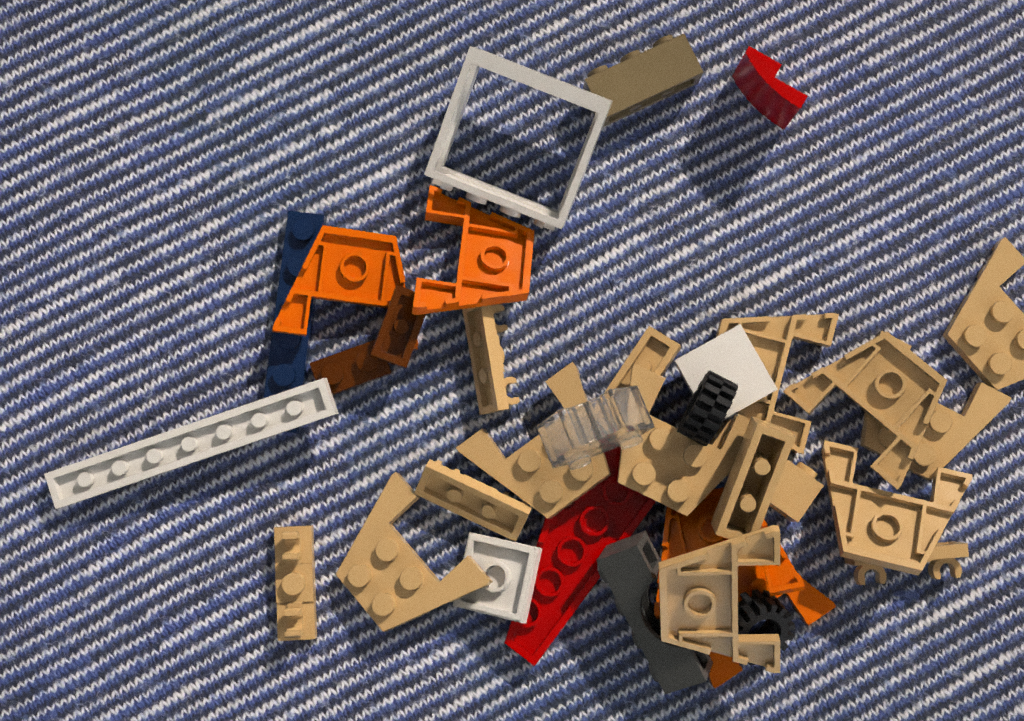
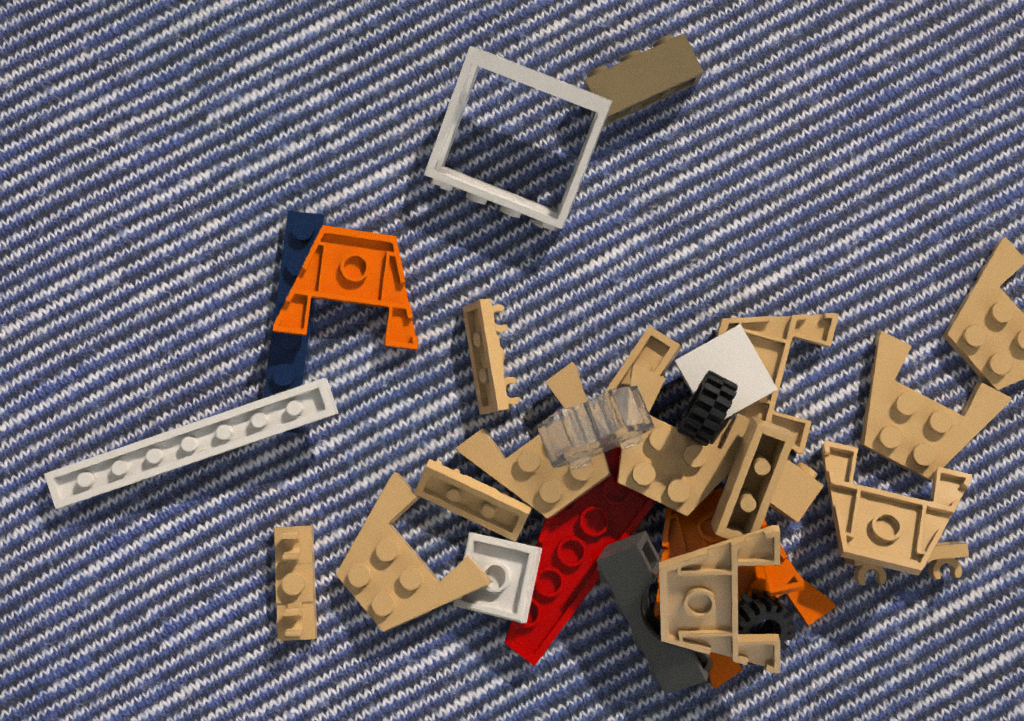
reddish brown plate [310,339,393,395] -> none
reddish brown plate [370,285,426,369] -> none
orange wing [412,185,534,315] -> none
red slope [732,46,808,129] -> none
tan wing [783,331,947,490] -> none

